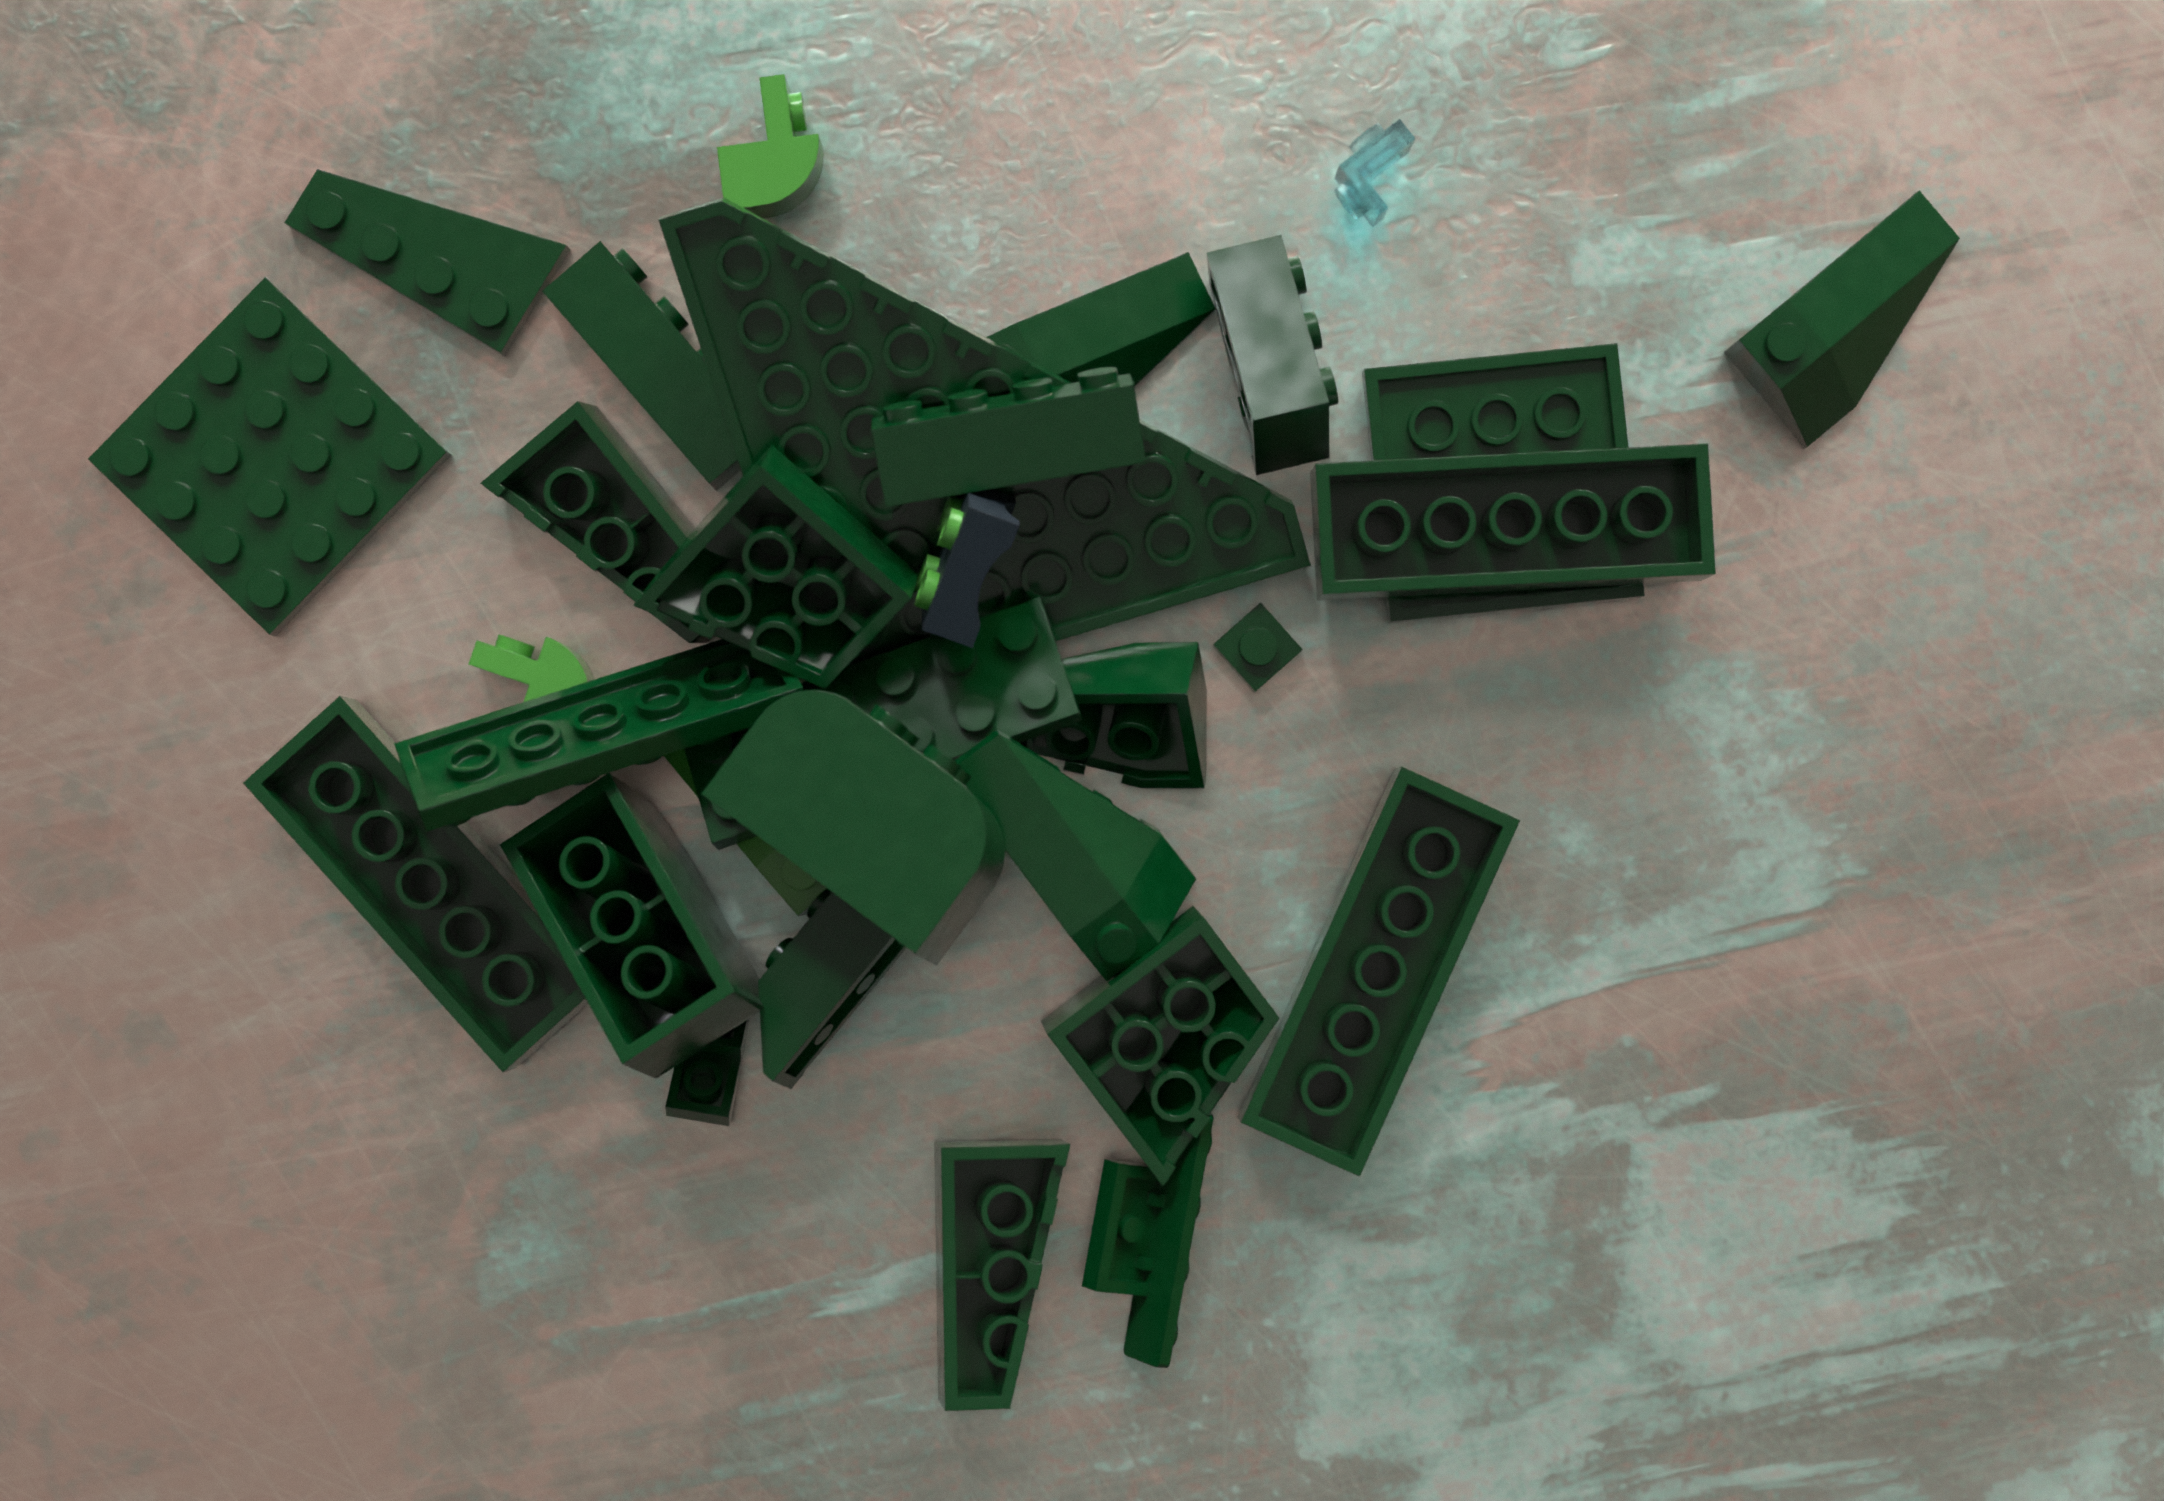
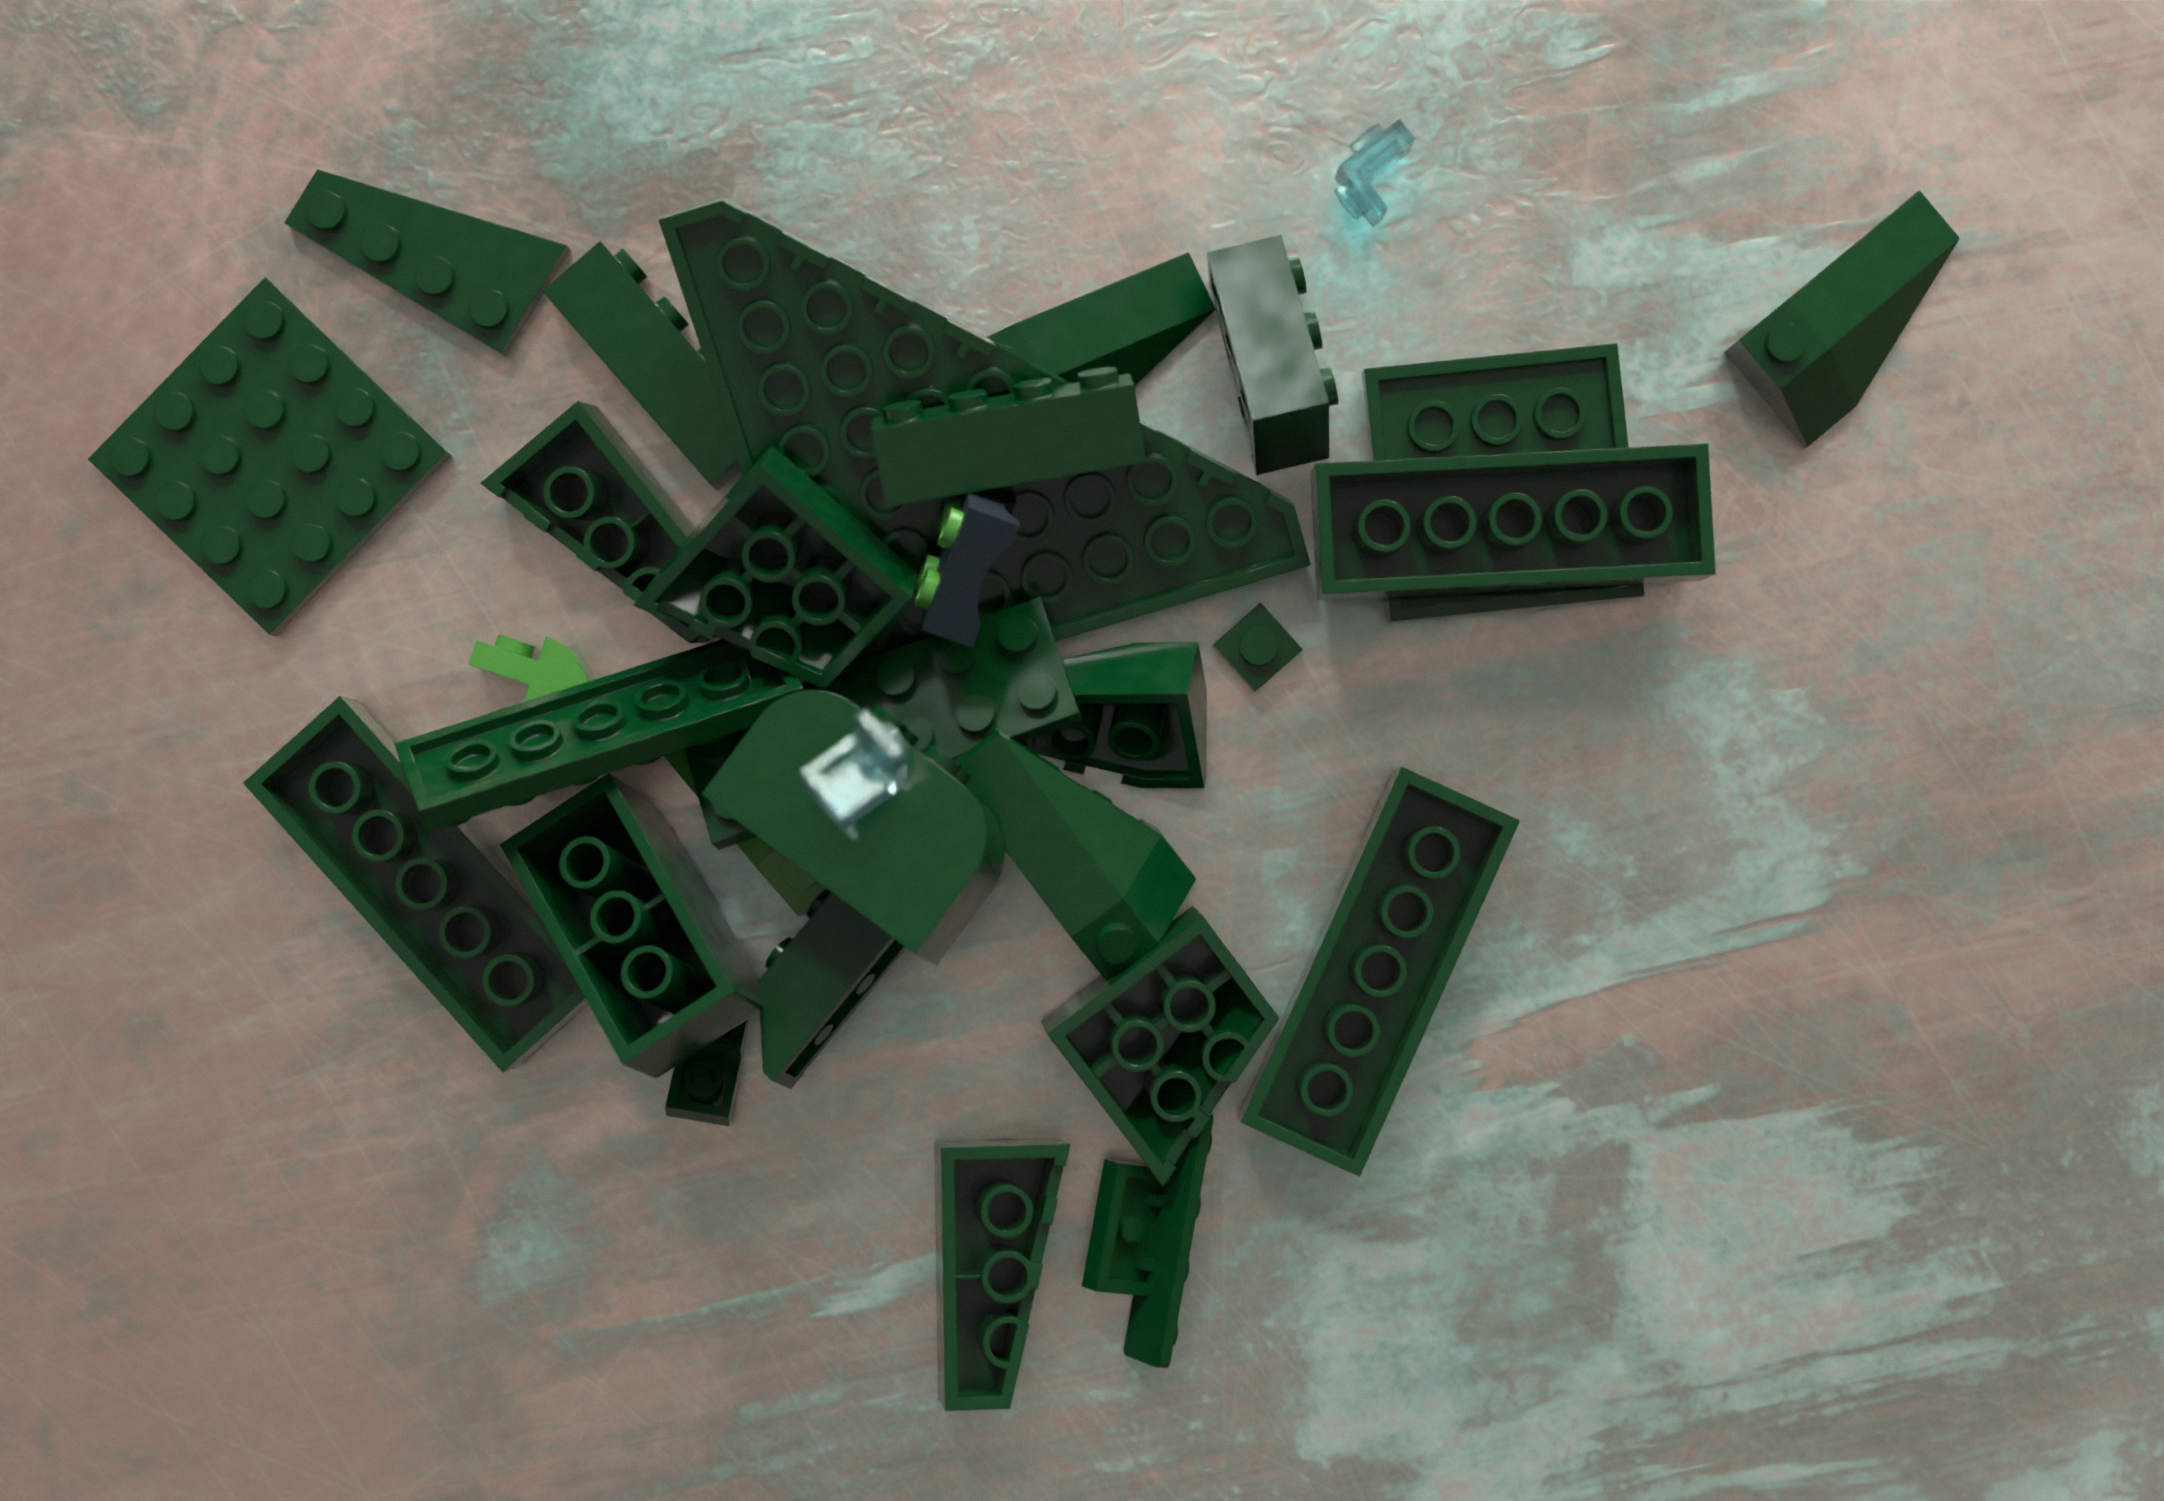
bright green brick [717,74,824,219] -> none
none -> clear light blue bracket [799,708,909,831]

